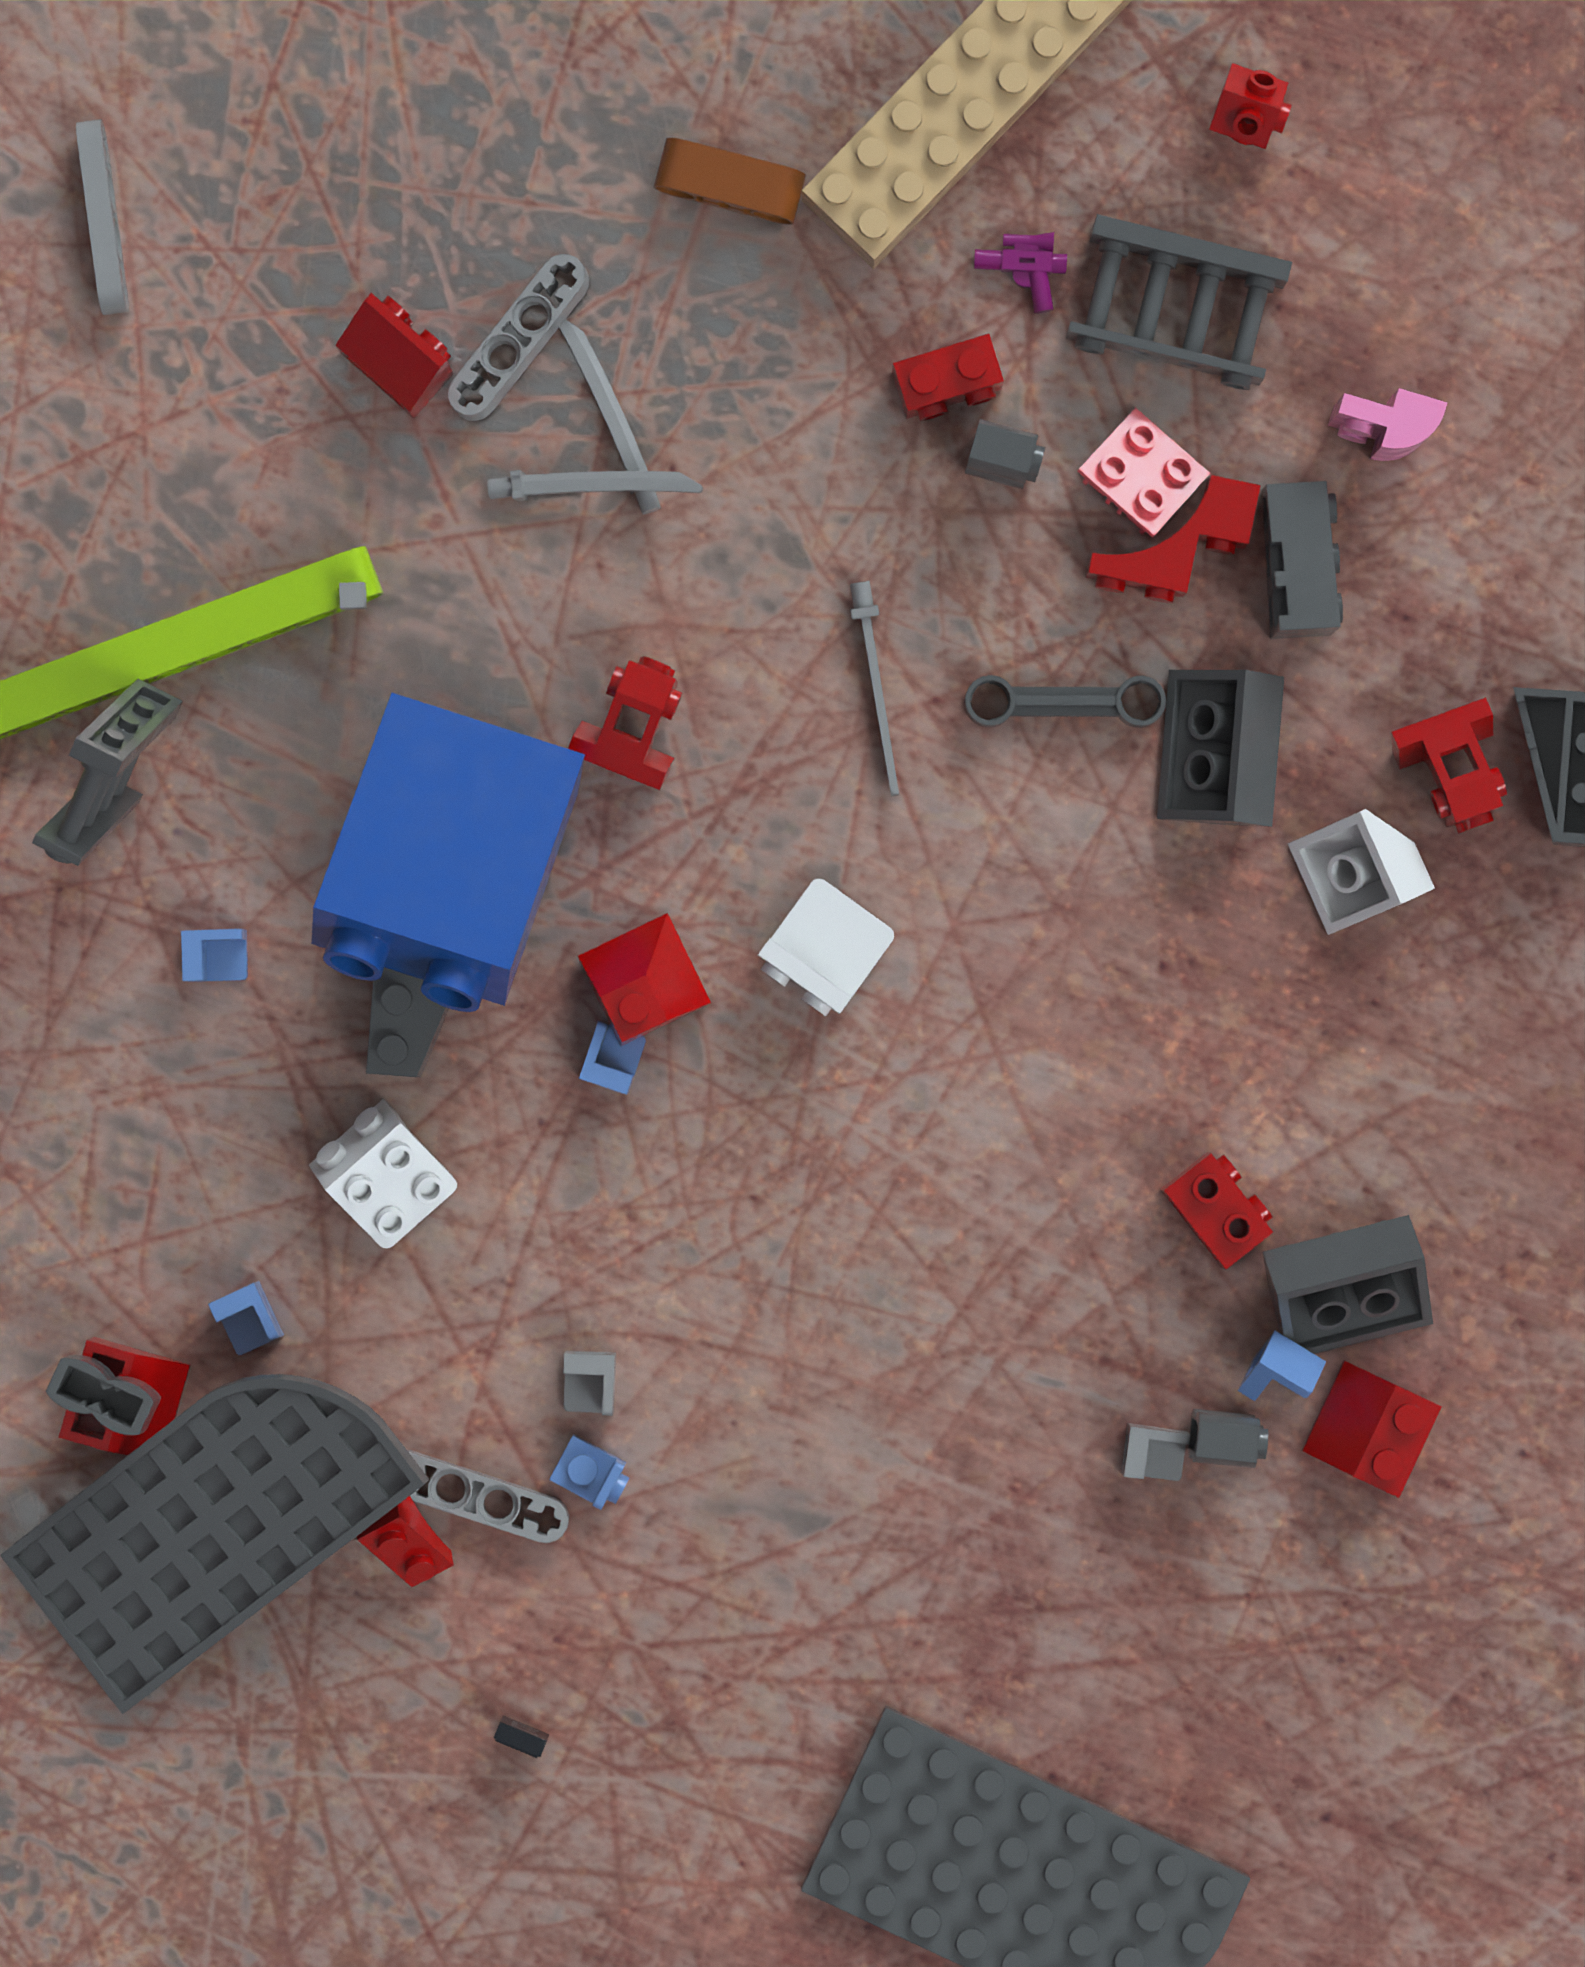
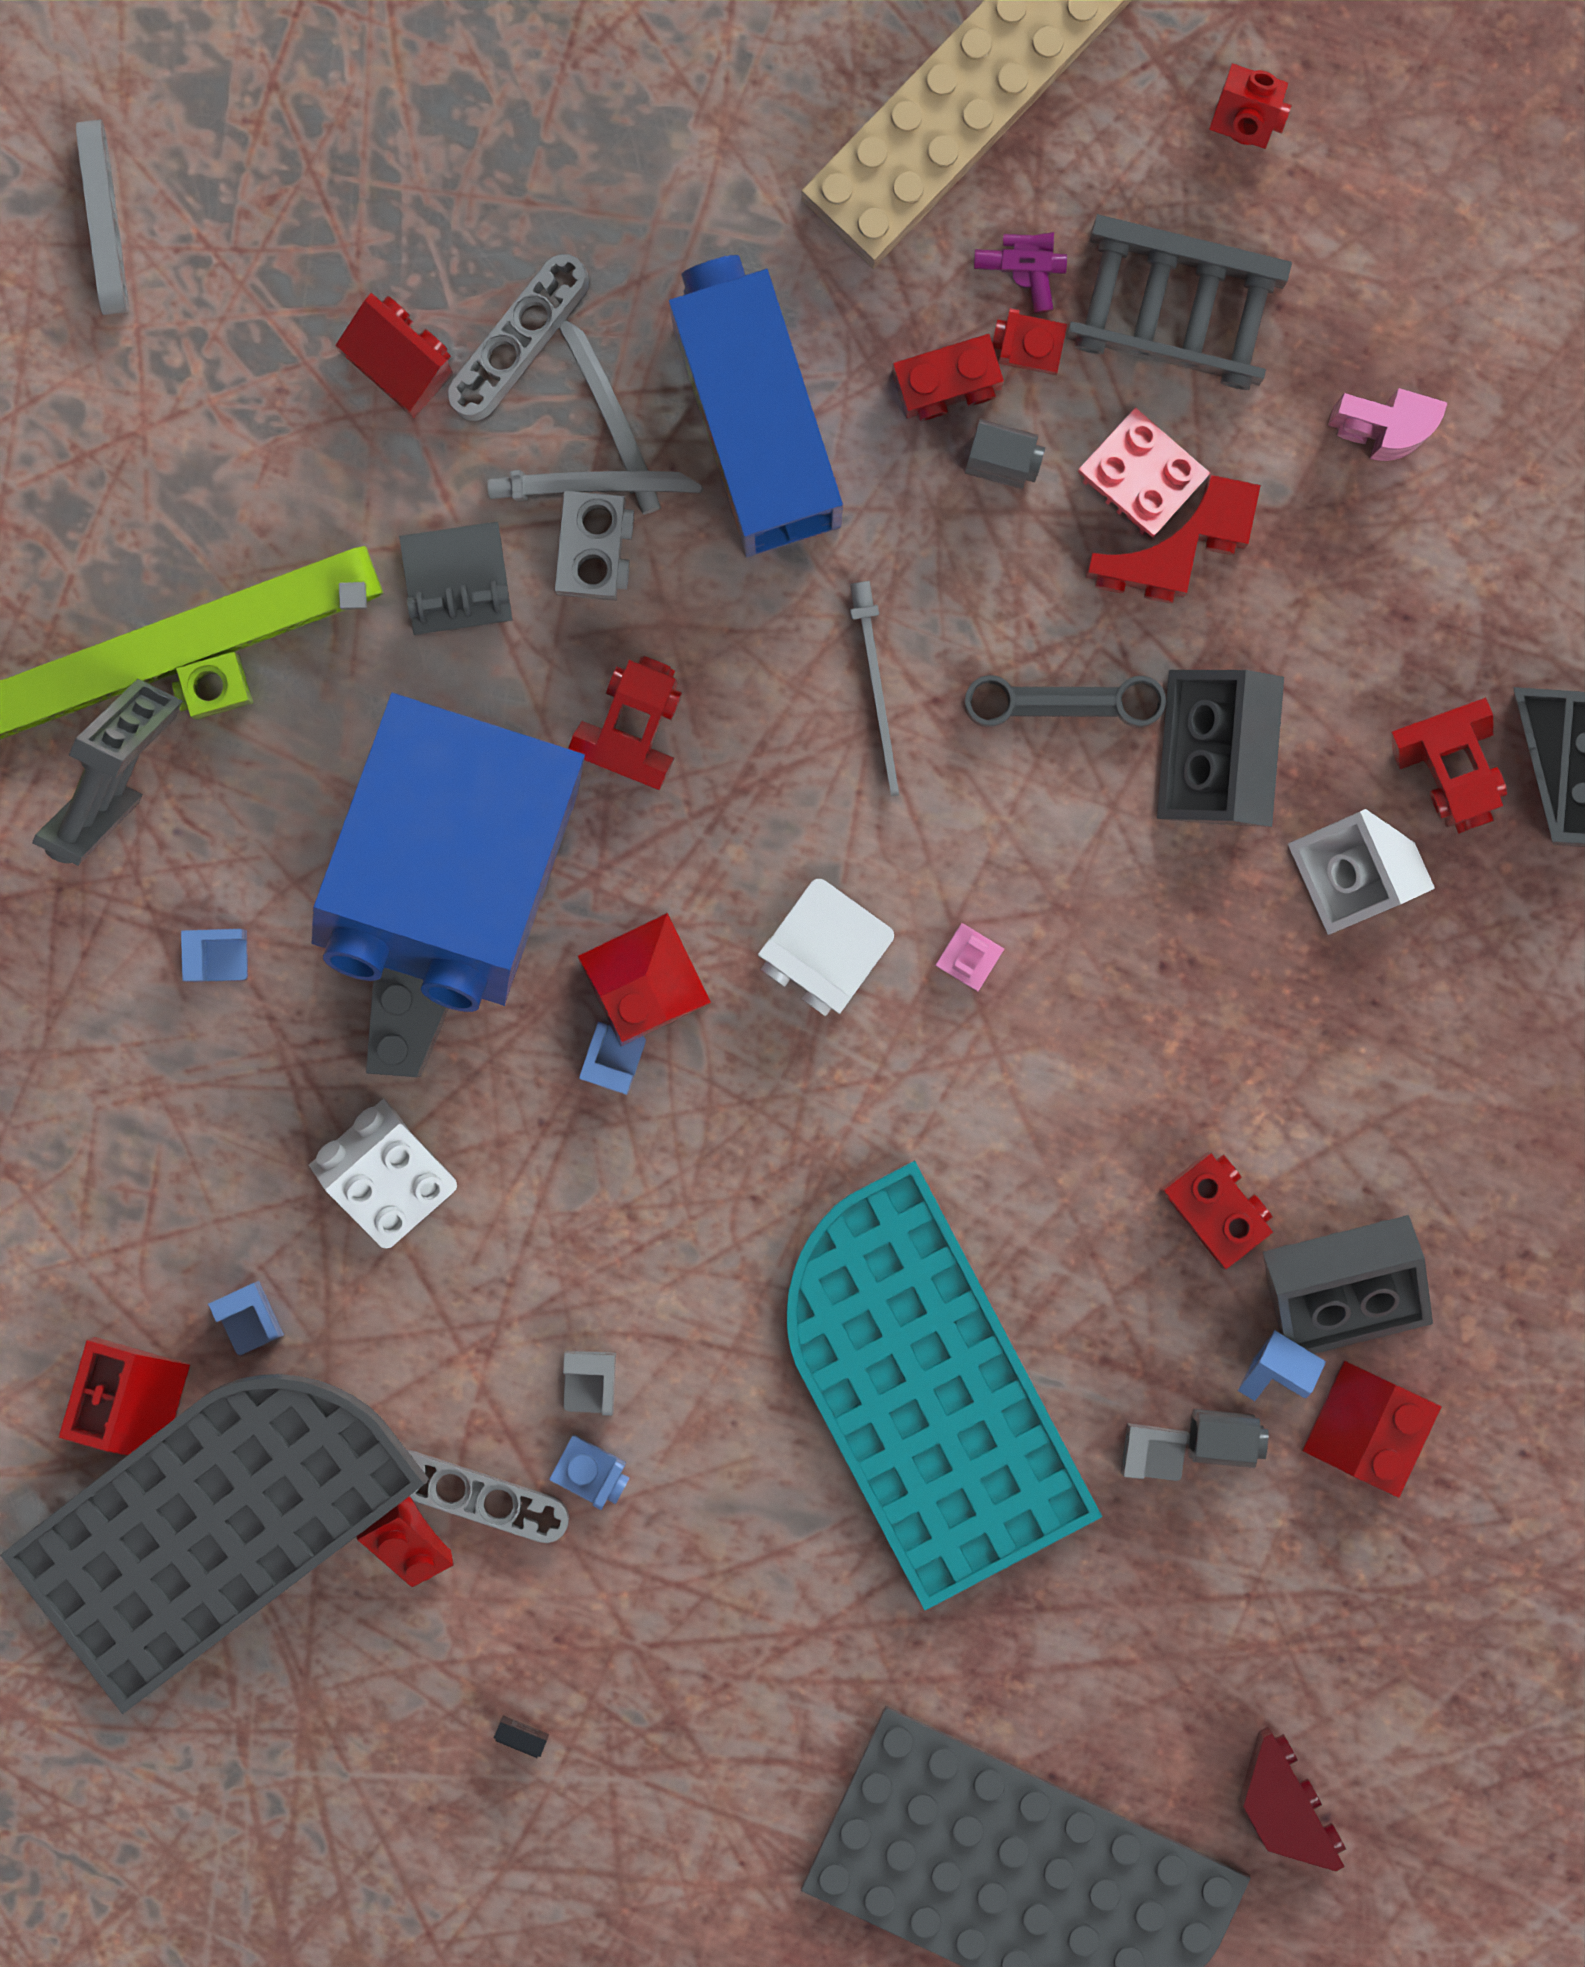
dark grey brick [46,1355,161,1435] -> none
dark orange beam [653,138,806,225] -> none
dark grey wedge [1262,481,1343,639] -> none
none -> lime brick [172,652,253,720]
none -> dark grey hinge [399,522,513,635]
none -> light grey brick [555,491,634,601]
none -> blue brick [669,255,843,558]
none -> teal plate [787,1160,1102,1611]
none -> bright pink tile [935,923,1004,992]
none -> red bracket [992,308,1067,376]
none -> dark red slope [1239,1727,1346,1872]

